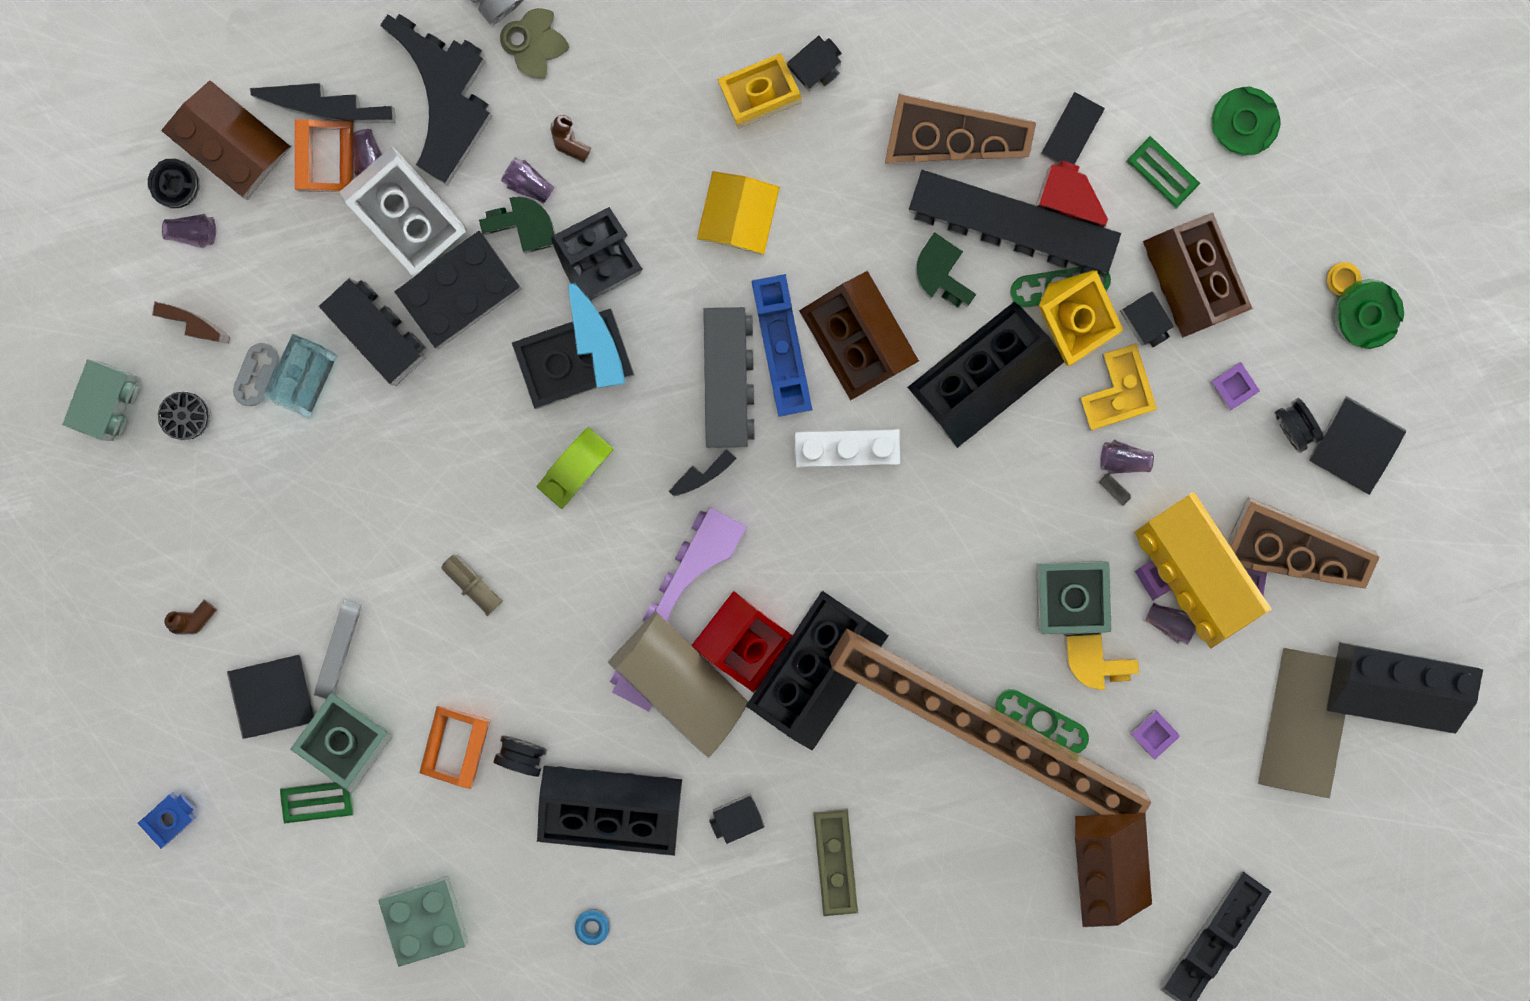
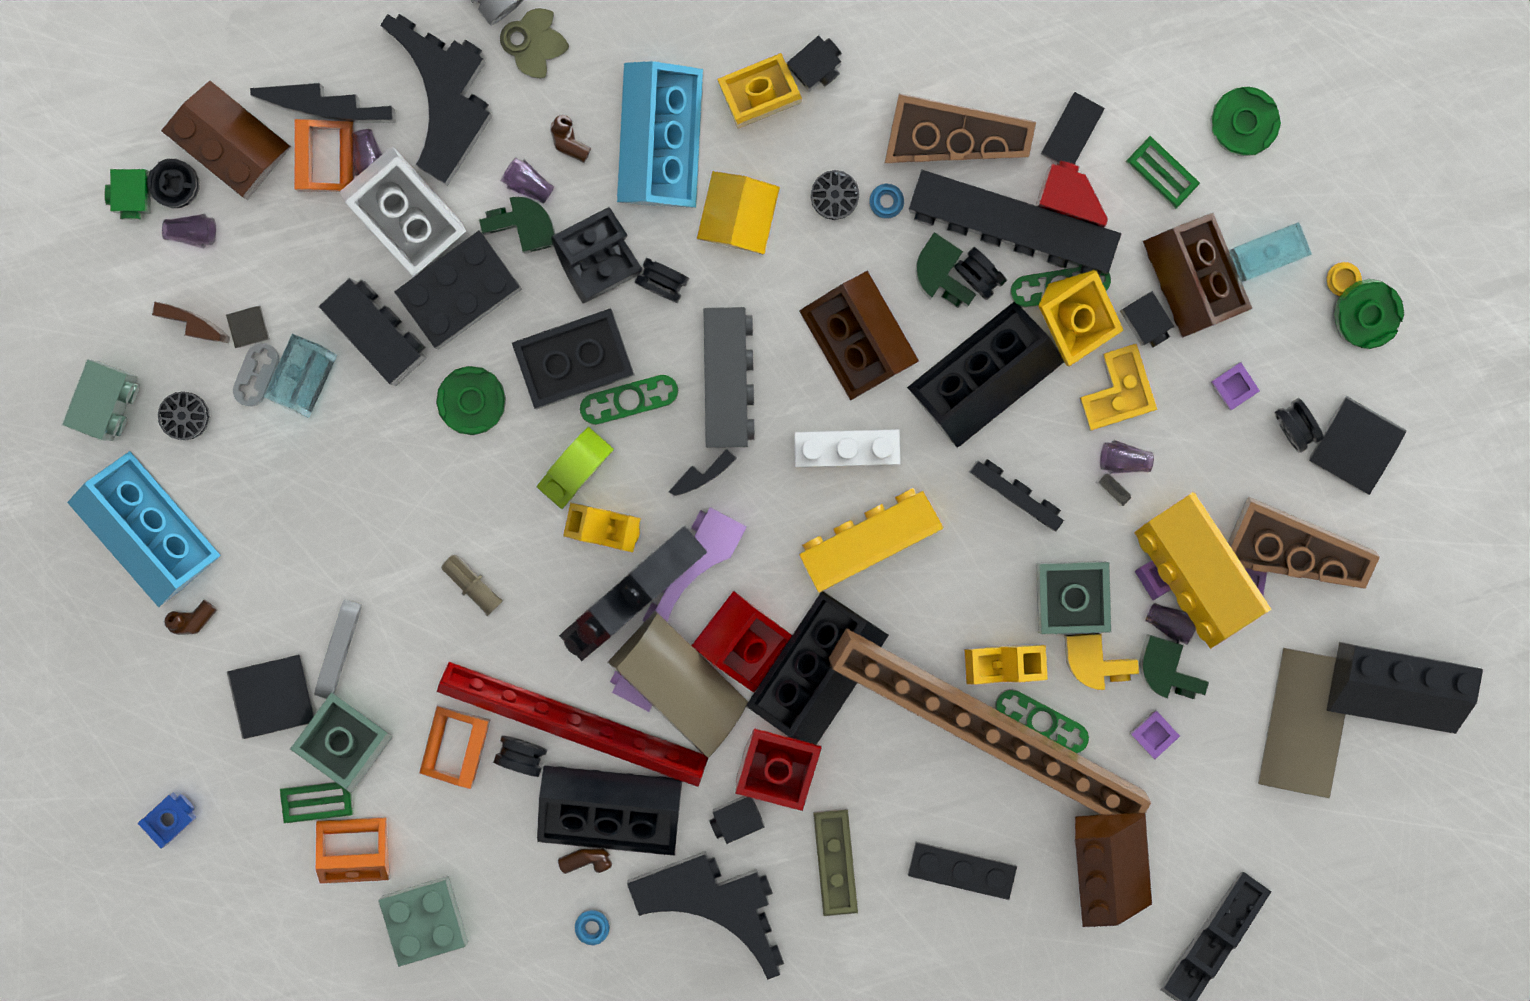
medium azure slope [568,284,626,388] -> none
blue slope [751,274,813,417] -> none
none -> medium azure slope [67,451,221,607]
none -> green brick [104,169,151,220]
none -> clear smoke tile [226,306,270,349]
none -> orange tile [315,818,389,884]
none -> green tile [436,366,506,435]
none -> red tile [436,662,708,787]
none -> reddish brown arm [558,849,612,874]
none -> black arch [559,526,707,661]
none -> yellow brick [563,502,641,552]
none -> green beam [580,375,678,425]
none -> medium azure slope [617,61,703,208]
none -> black arch [627,851,784,980]
none -> black wheel [634,258,690,303]
none -> red slope [735,728,822,811]
none -> yellow slope [799,488,944,593]
none -> wheel [810,170,859,220]
none -> dark azure plate [869,184,904,219]
none -> black plate [908,841,1017,900]
none -> black wheel [953,247,1007,300]
none -> yellow brick [965,645,1048,685]
none -> black plate [969,459,1064,532]
none -> dark green brick [1139,634,1209,699]
none -> clear light blue brick [1229,222,1312,282]

